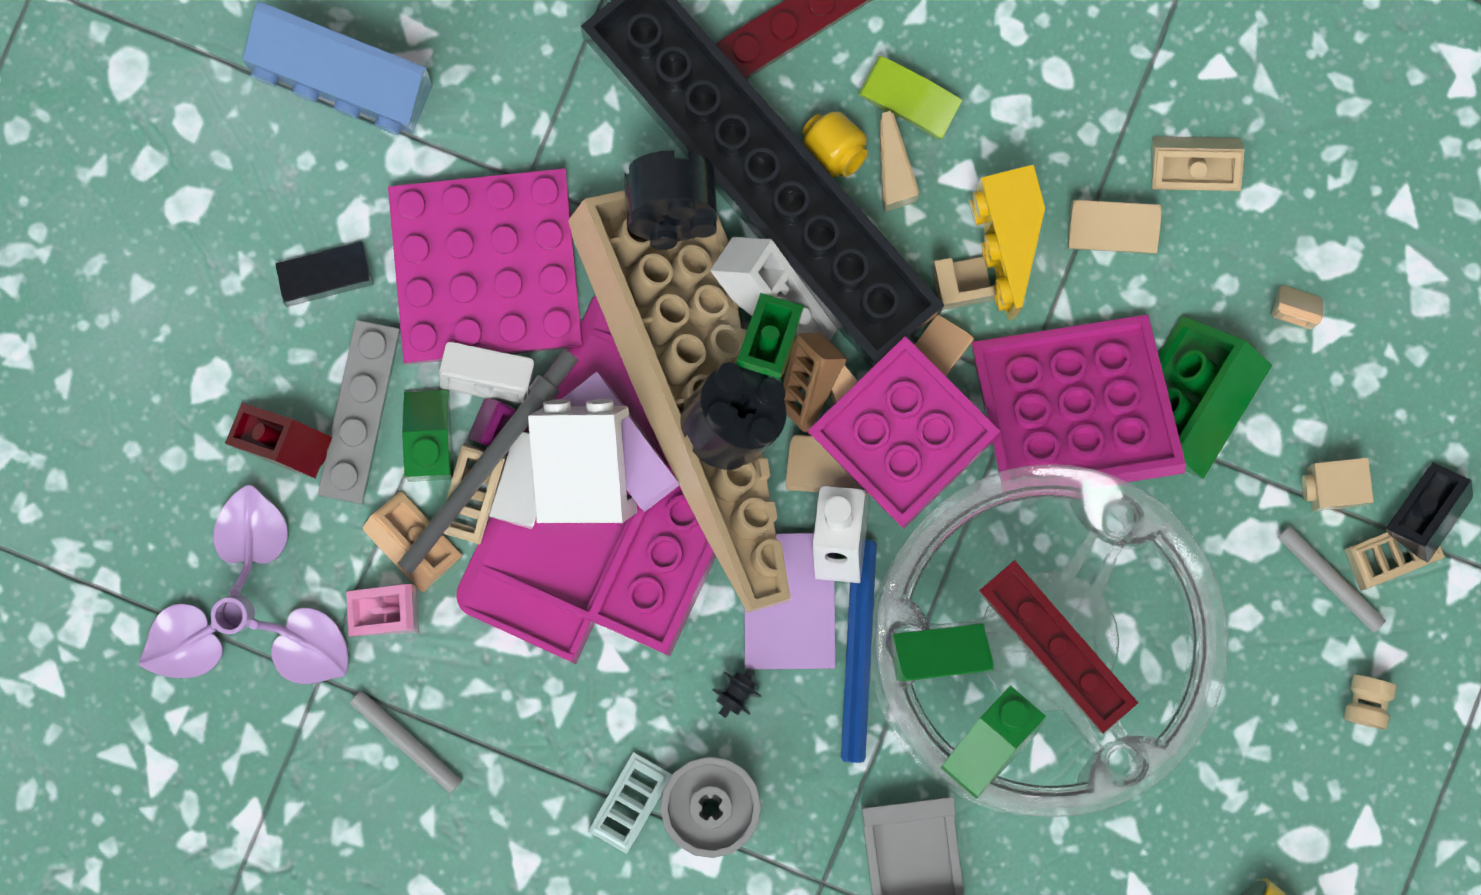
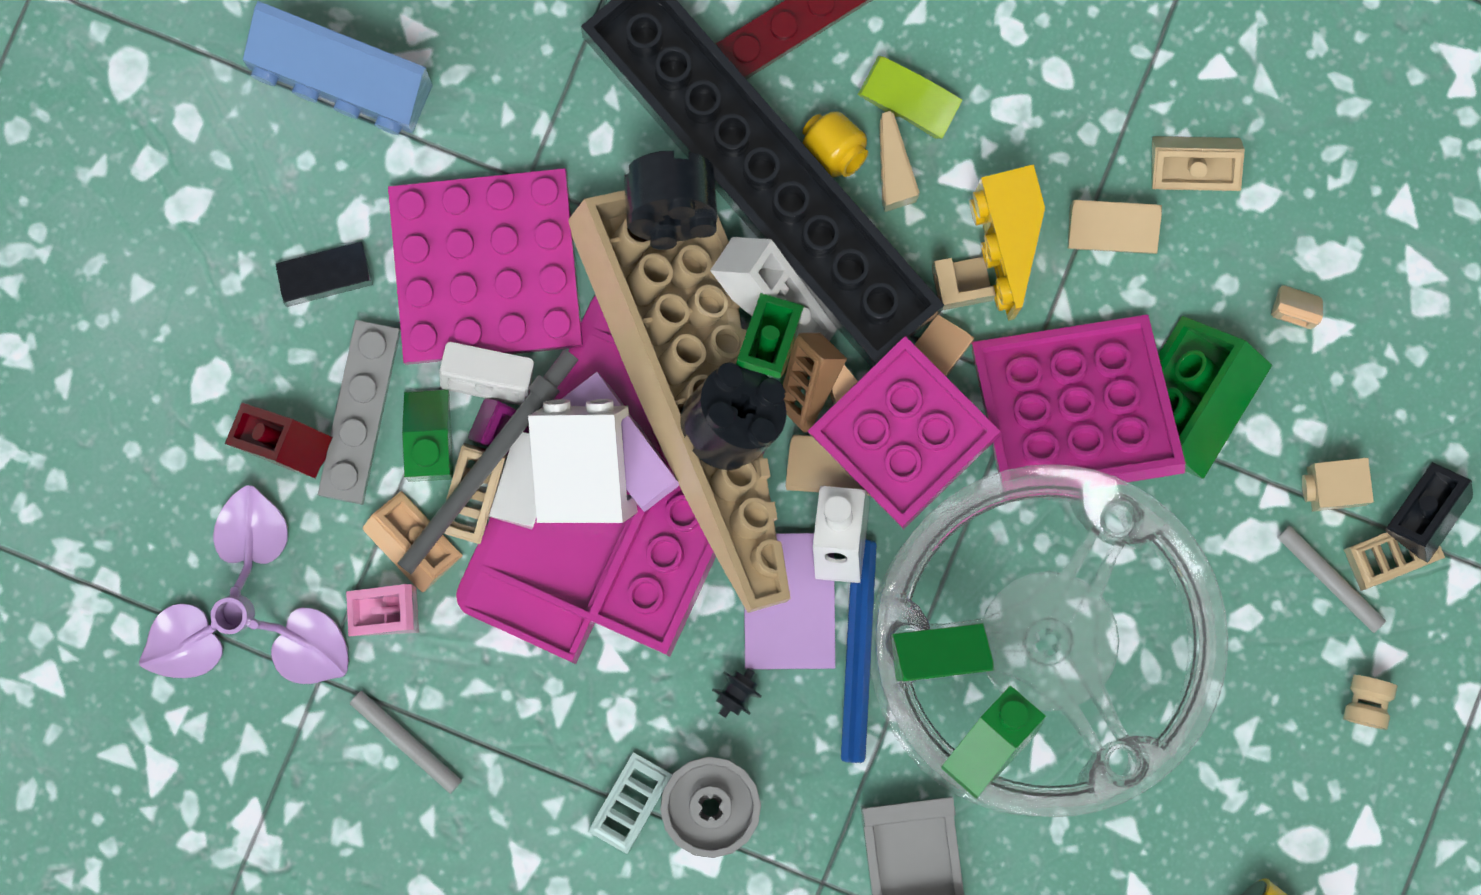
dark red plate [978,560,1138,734] -> none

